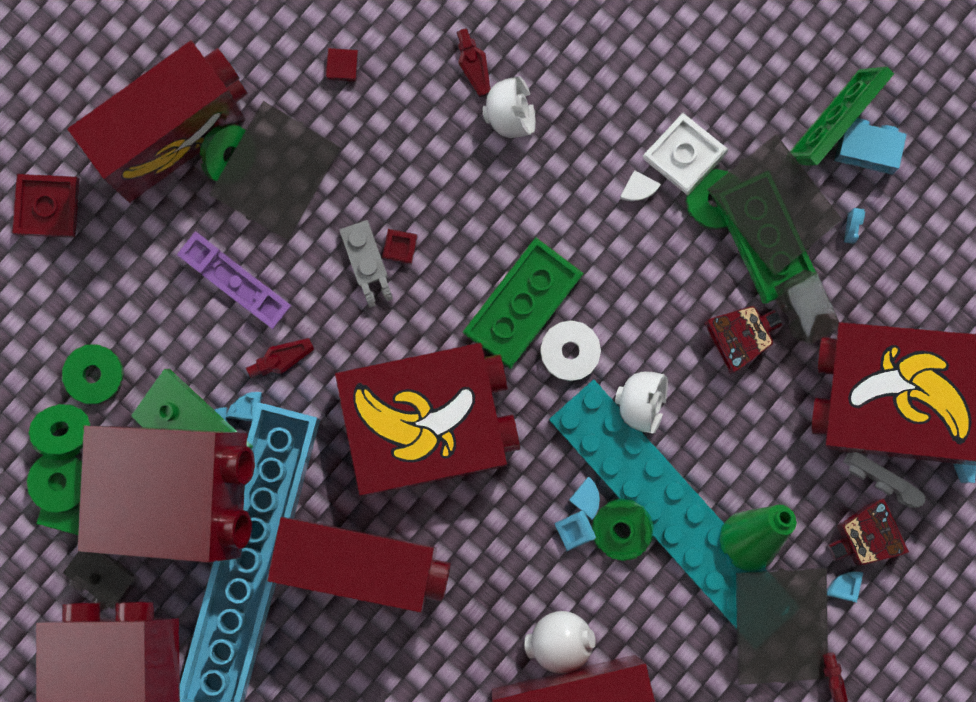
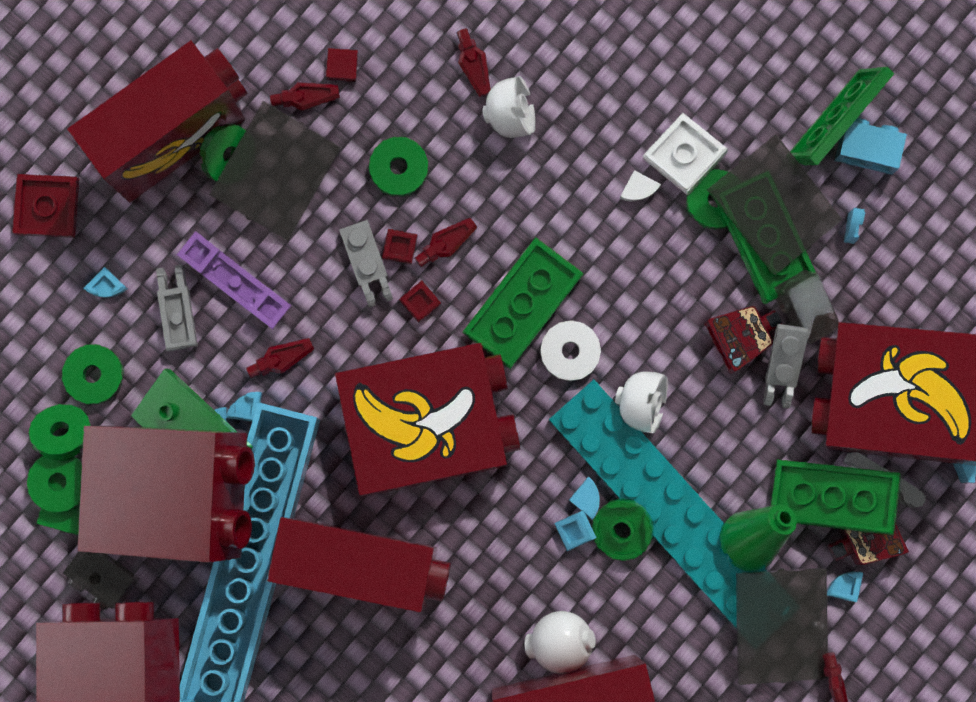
none -> medium azure tile [83,267,128,298]
none -> light grey hinge [156,264,198,352]
none -> dark red piece [270,82,340,111]
none -> green tile [369,137,428,197]
none -> dark red tile [399,280,441,323]
none -> dark red piece [414,218,477,267]
none -> light grey hinge [763,324,809,409]
none -> green plate [771,459,901,536]

